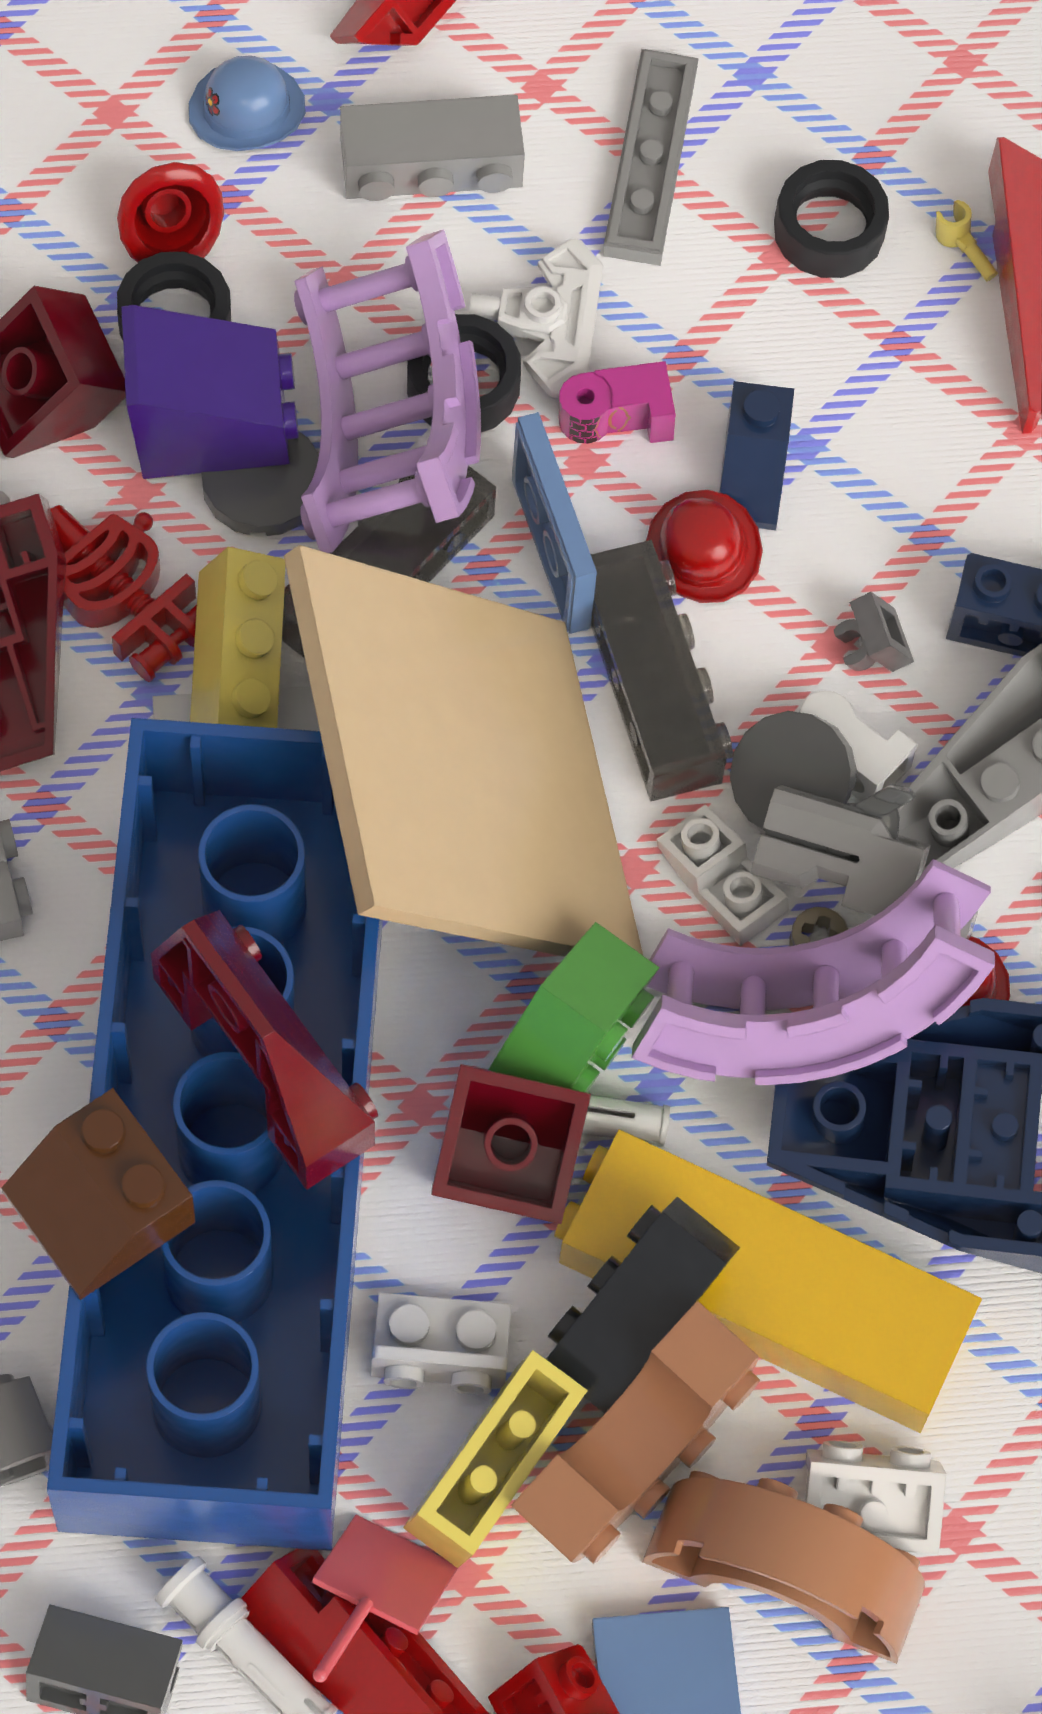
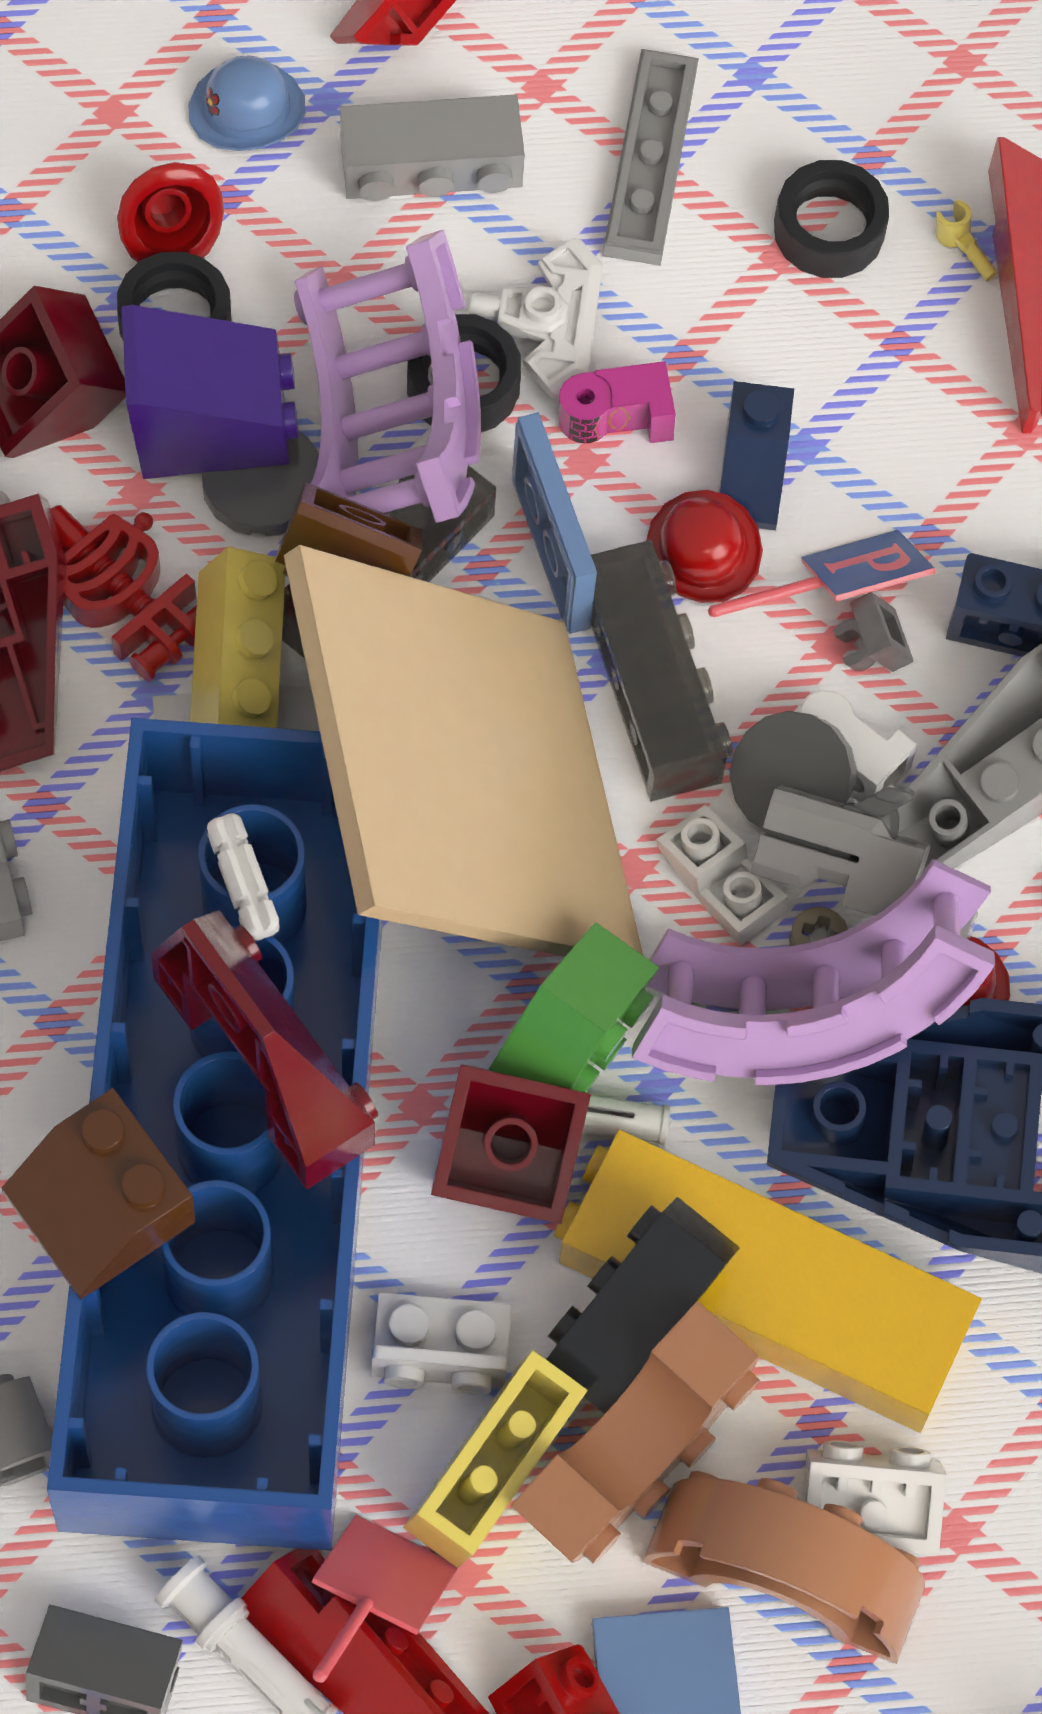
none -> white axle [207,813,279,941]
none -> reddish brown slope [275,481,422,577]
none -> piece [708,530,936,618]

